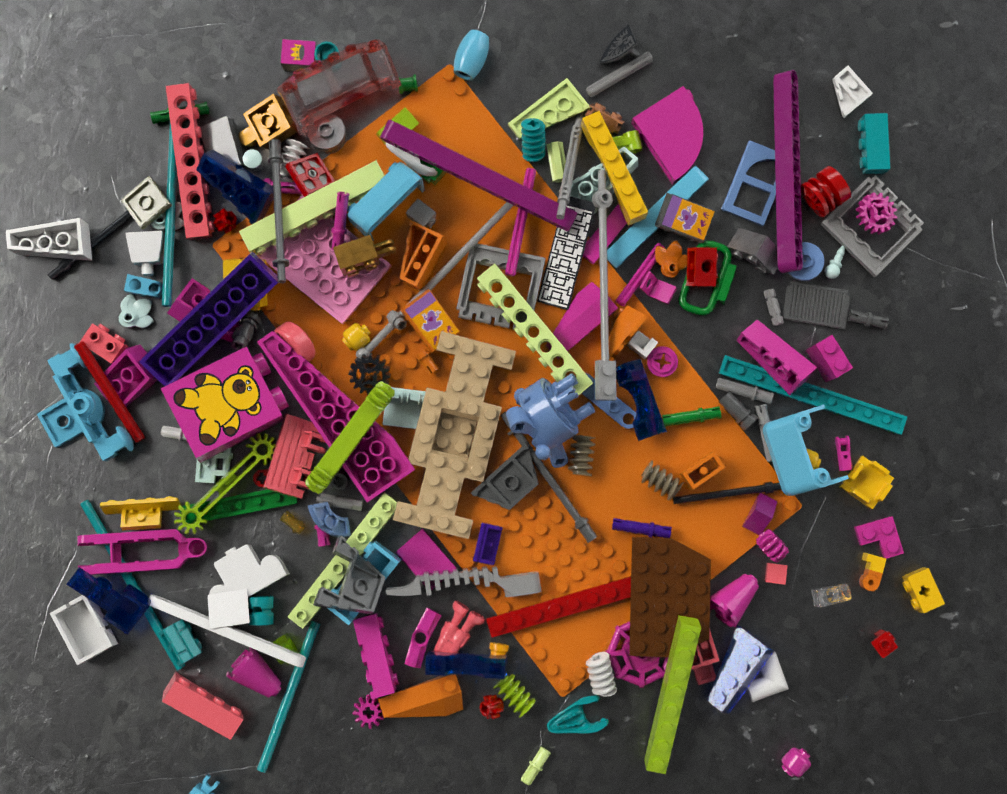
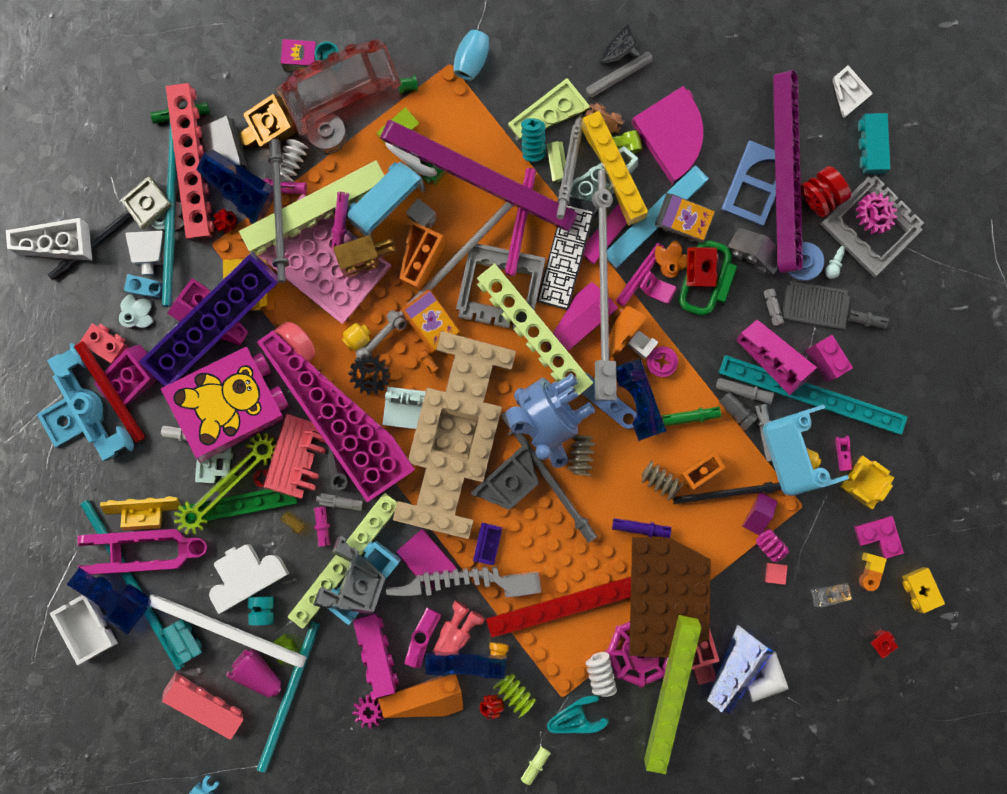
white sticker [208,589,250,629] -> none
dark grey axle [231,311,261,351] -> none
light aqua pin [243,149,263,171] -> none
red piece [285,153,335,197] -> none
lime arm [305,381,395,494] -> none
medium blue tile [308,502,351,538] -> none
dark pink cone [710,574,759,627] -> none
dark pink head [781,747,811,777] -> none

